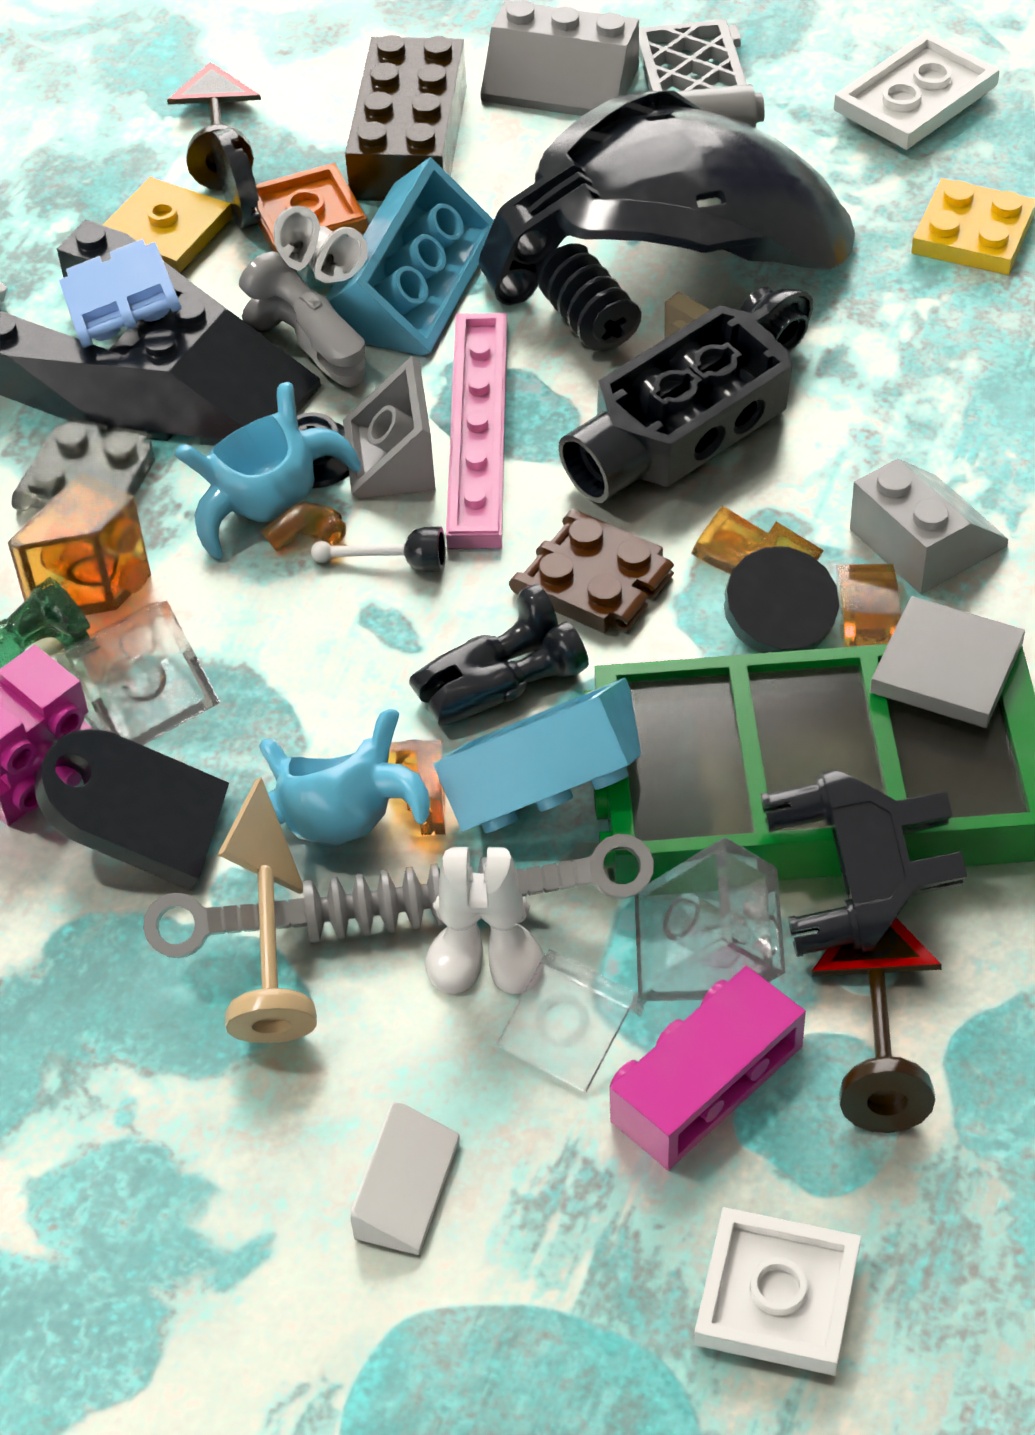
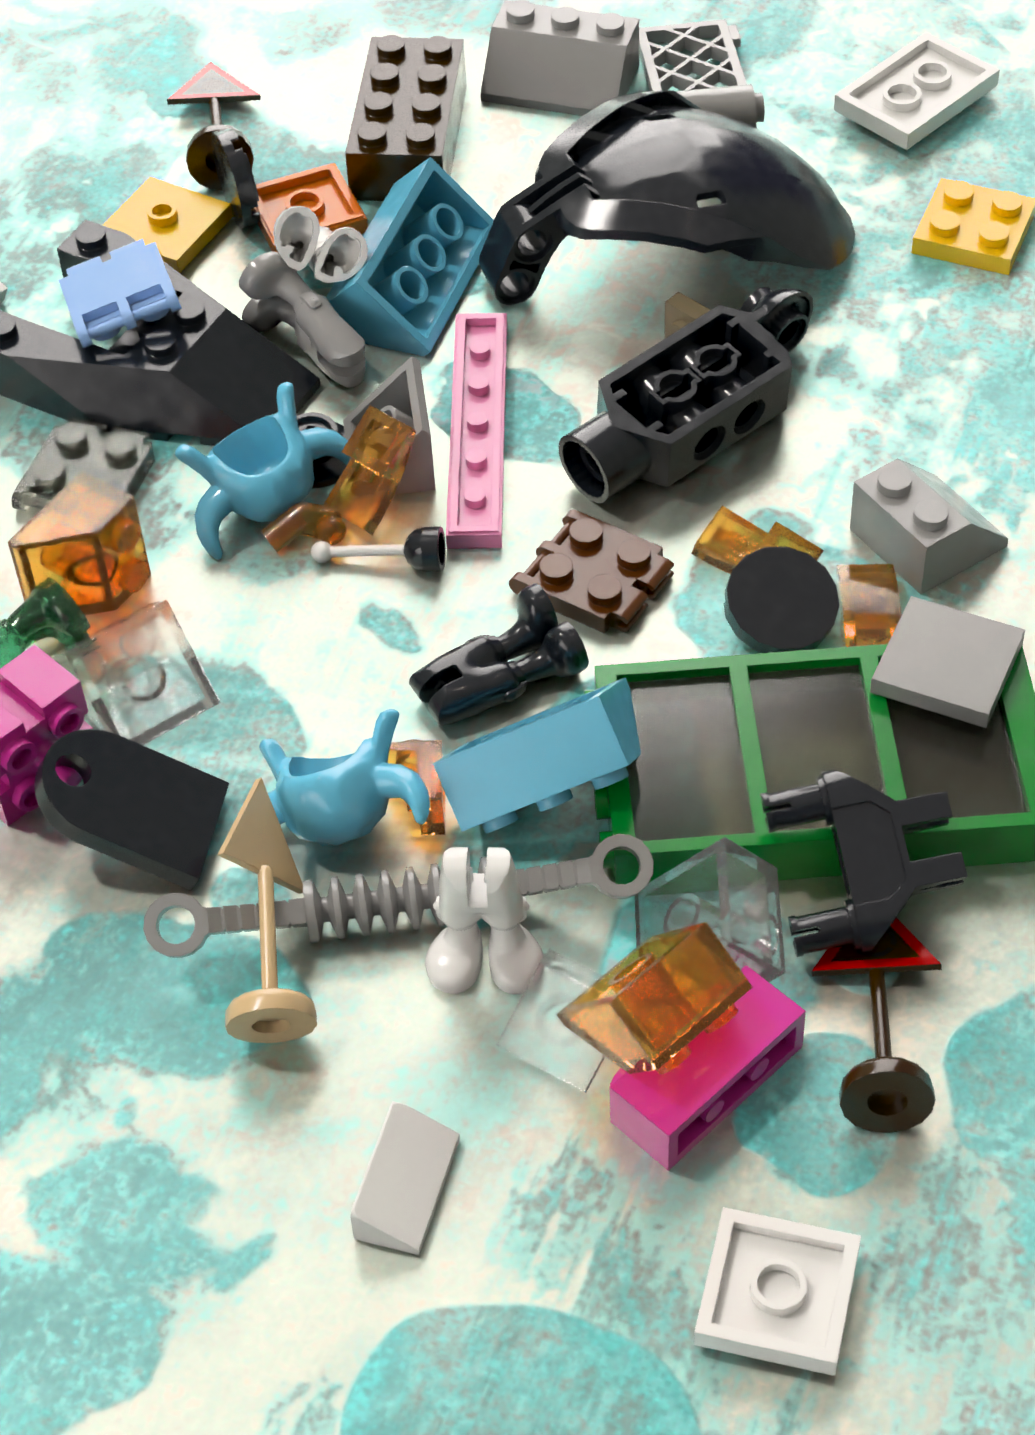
black piece [538,243,642,351] -> none
none -> clear orange slope [323,405,416,536]
none -> clear orange slope [556,922,753,1075]

